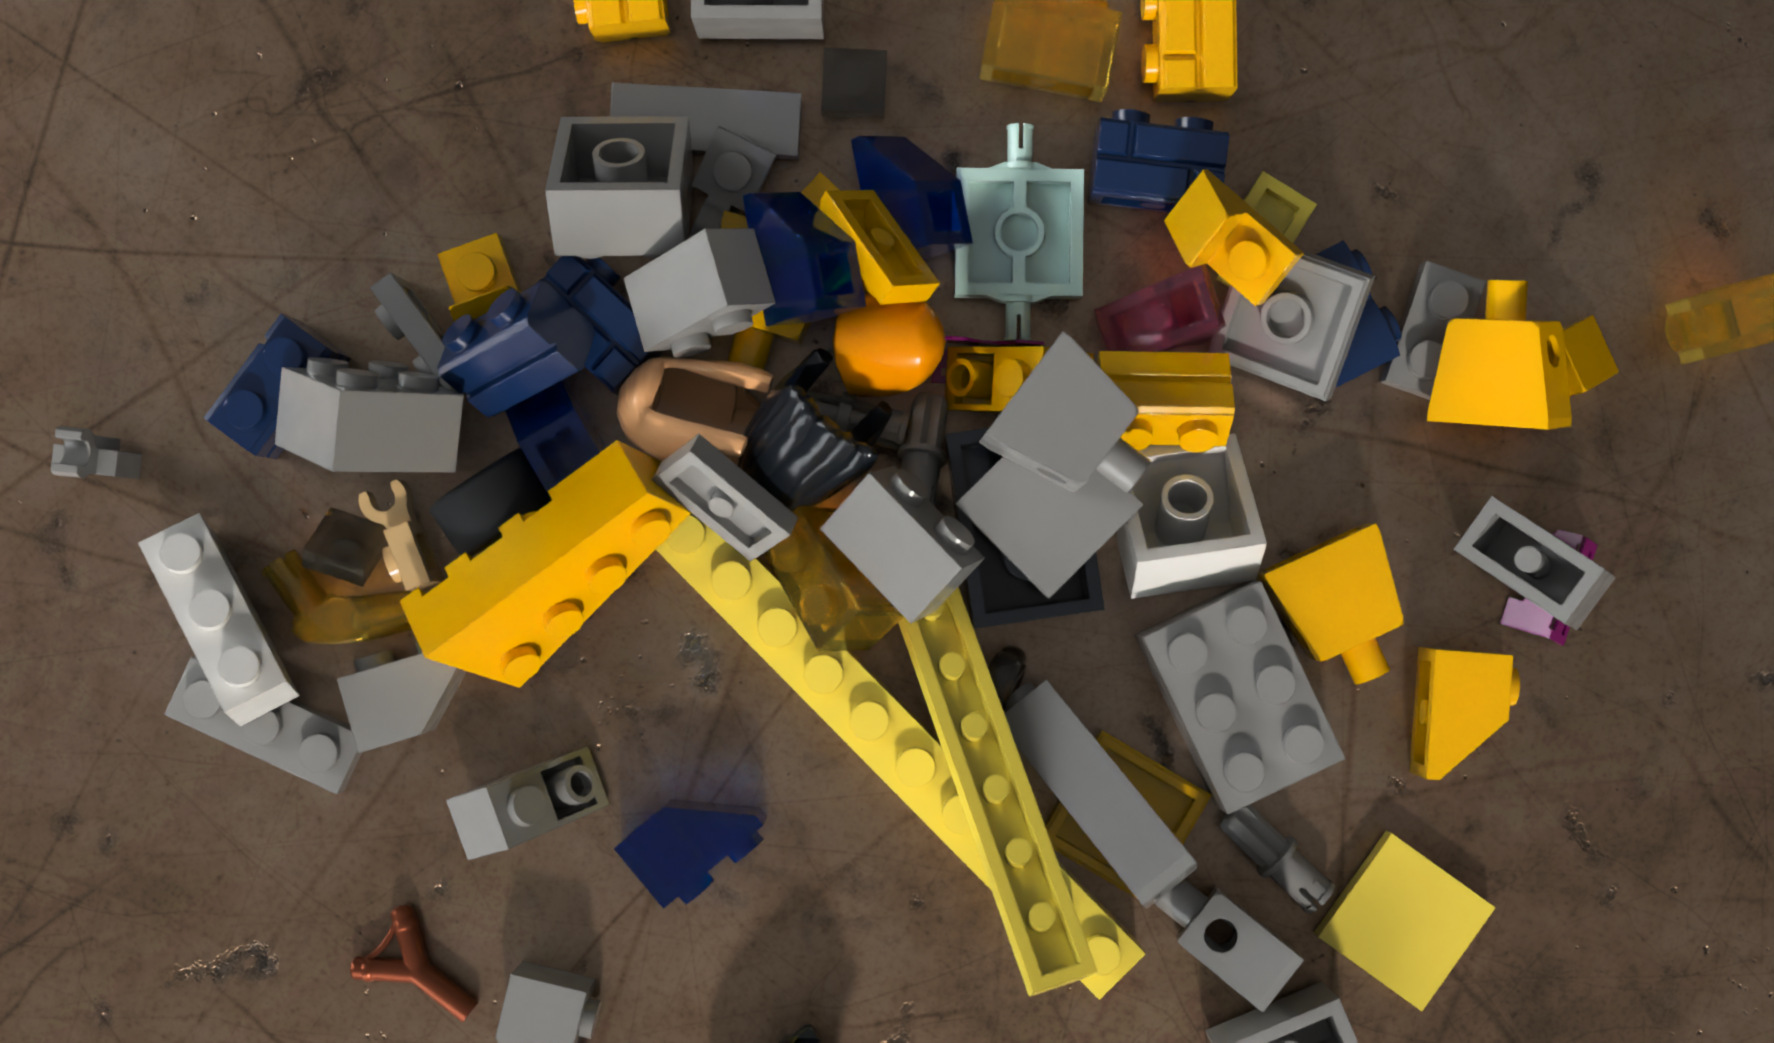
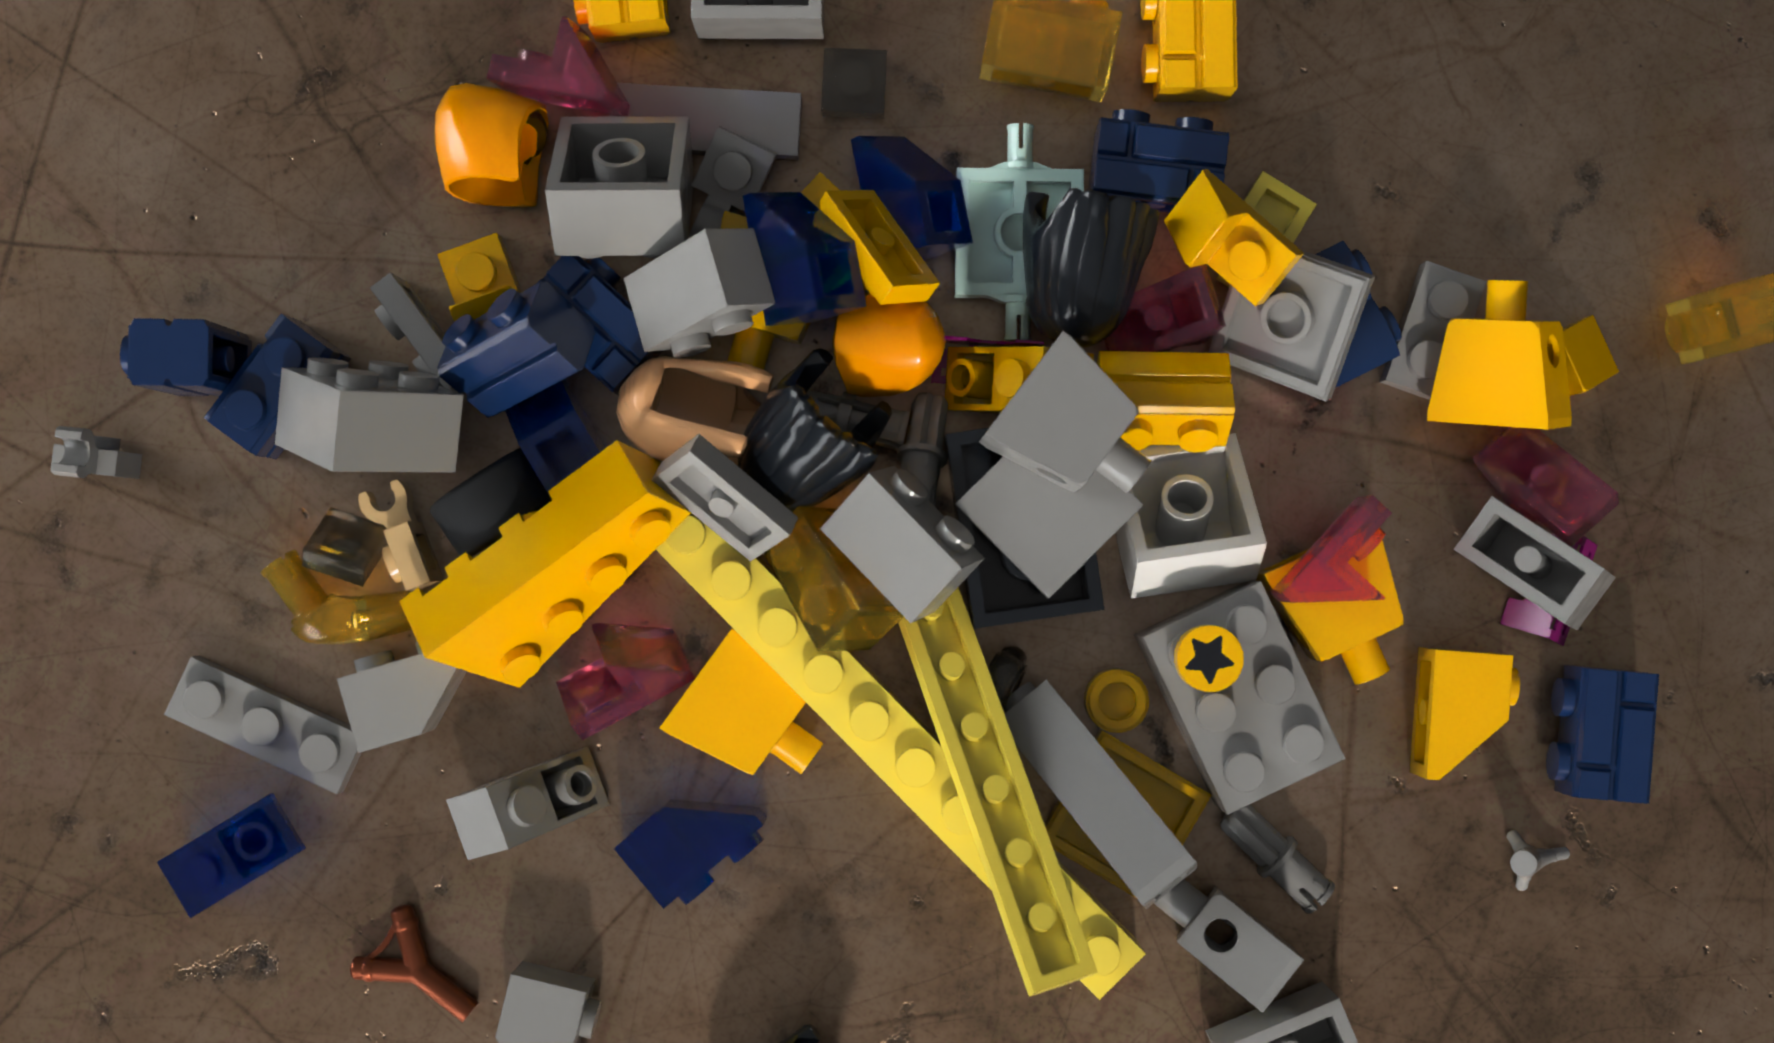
white brick [138,513,300,726] -> none
light yellow tile [1314,830,1496,1011] -> none
none -> dark blue brick [120,318,252,397]
none -> clear blue slope [157,793,306,918]
none -> light orange piece [435,83,549,207]
none -> clear pink slope [486,16,630,116]
none -> clear pink slope [556,623,695,740]
none -> yellow torso [659,628,823,775]
none -> black hair [1023,188,1160,348]
none -> yellow tile [1084,668,1149,733]
none -> yellow tile [1174,625,1244,692]
none -> clear pink slope [1269,495,1392,603]
none -> clear pink slope [1473,427,1619,547]
none -> light grey bar [1507,830,1570,891]
none -> dark blue brick [1546,665,1659,804]

